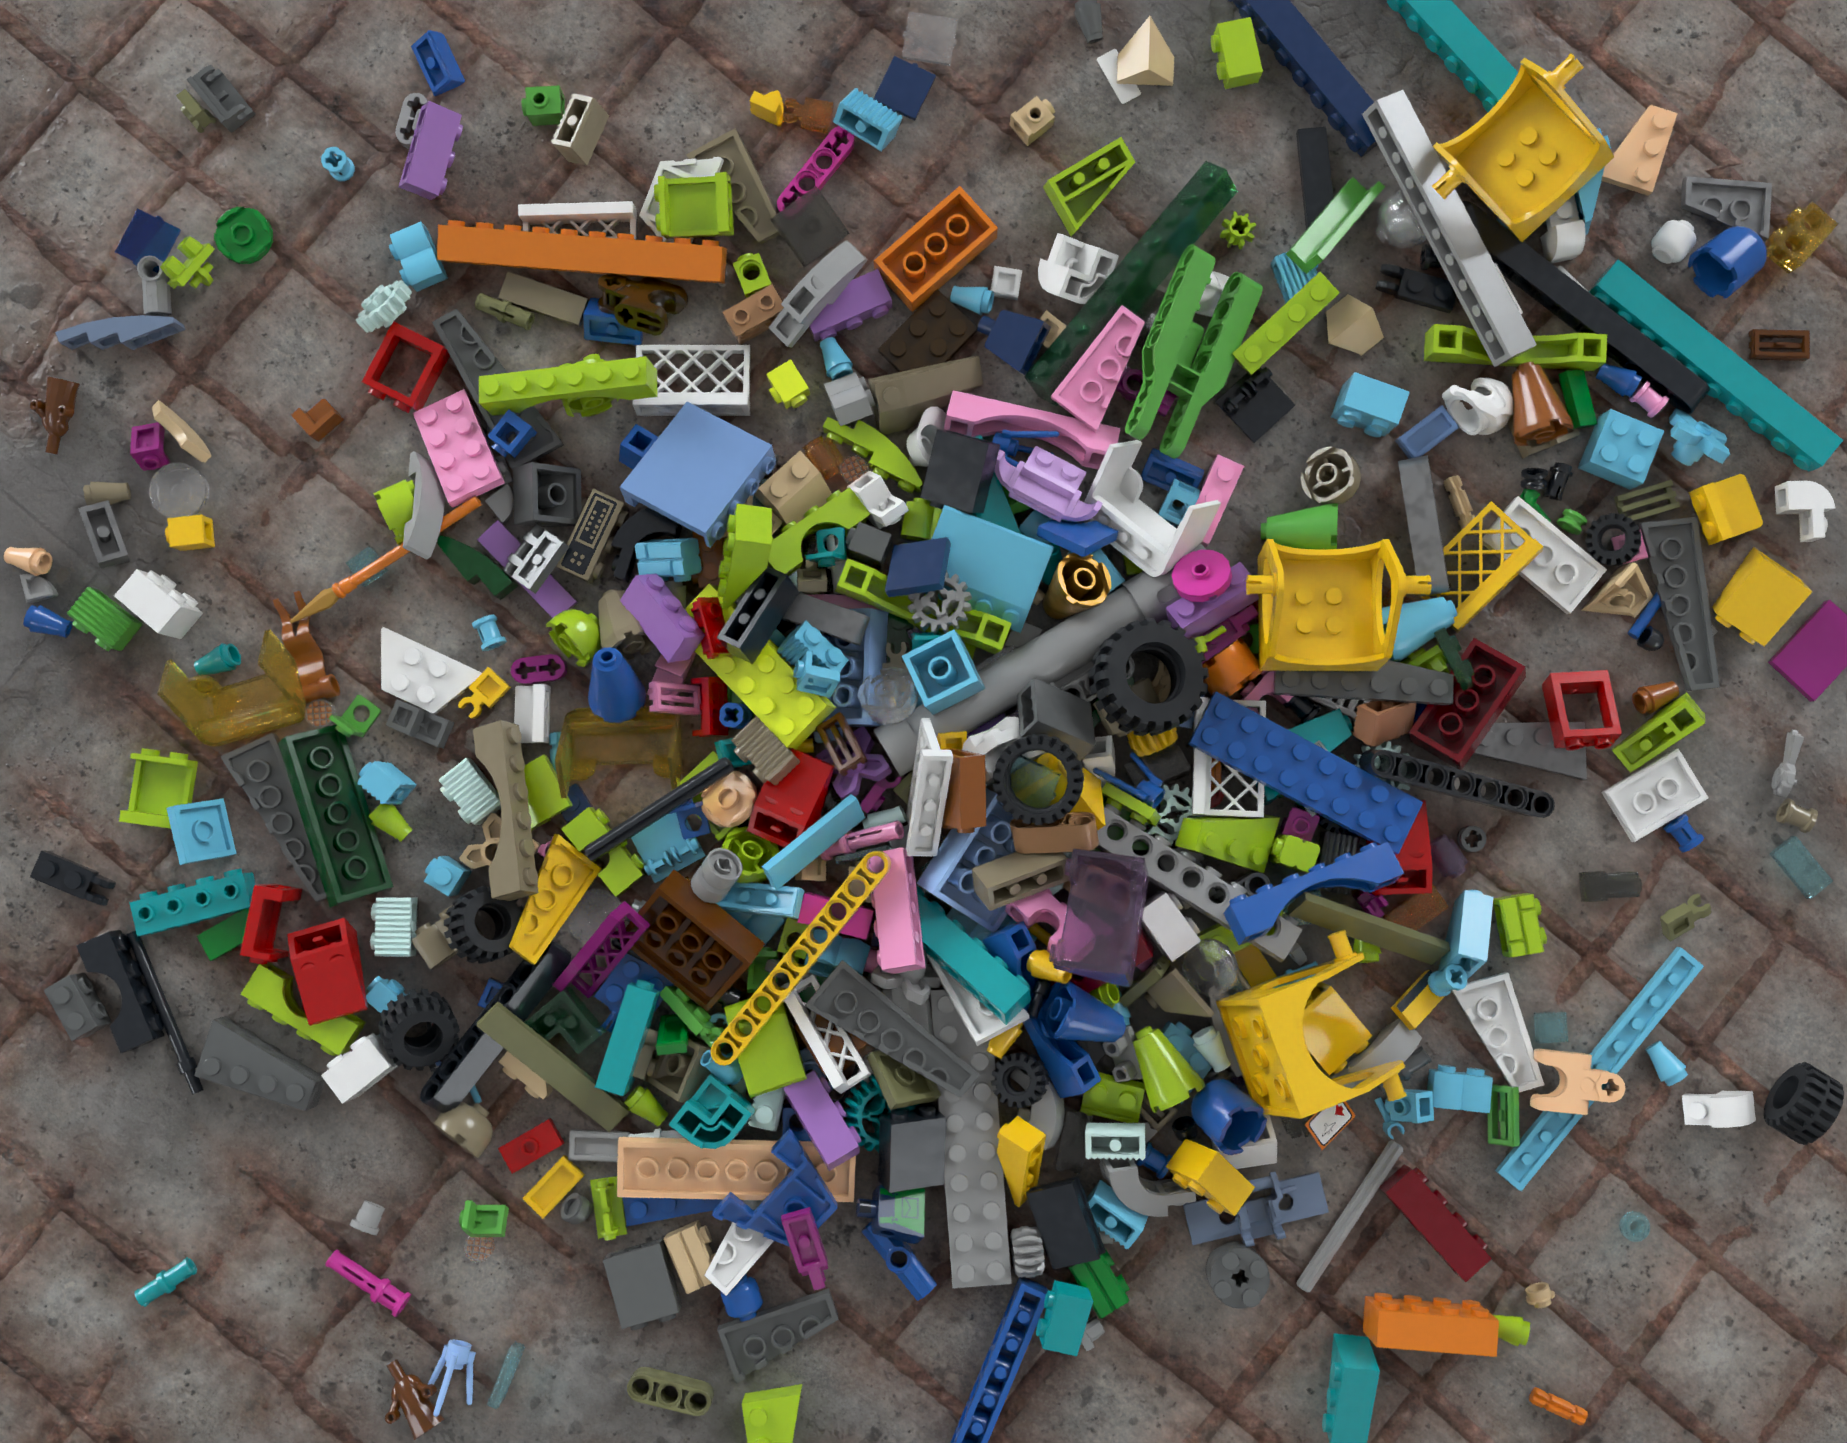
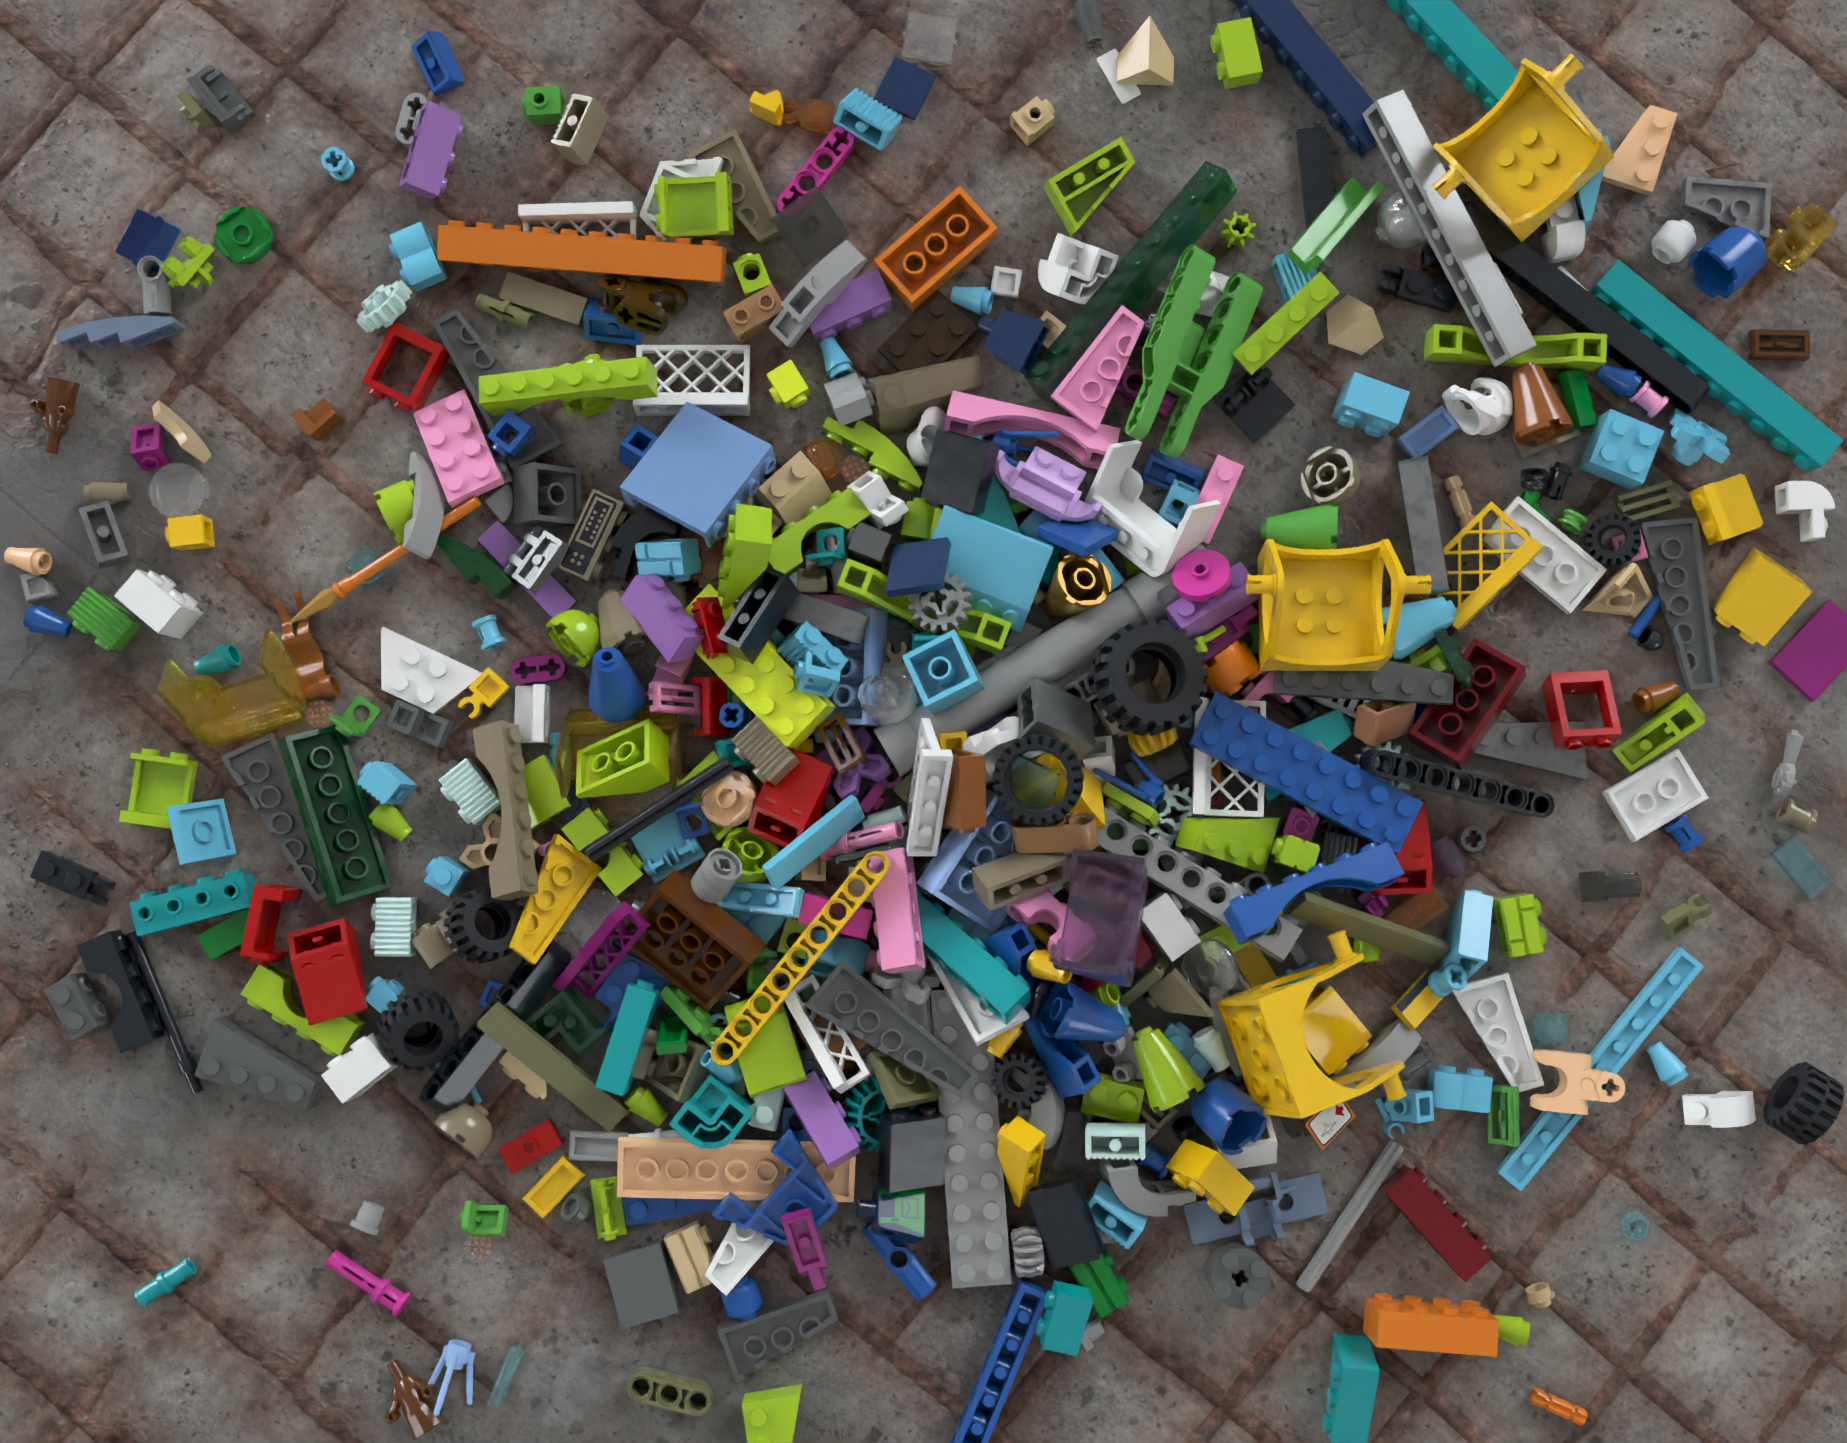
none -> lime slope [576,719,669,798]

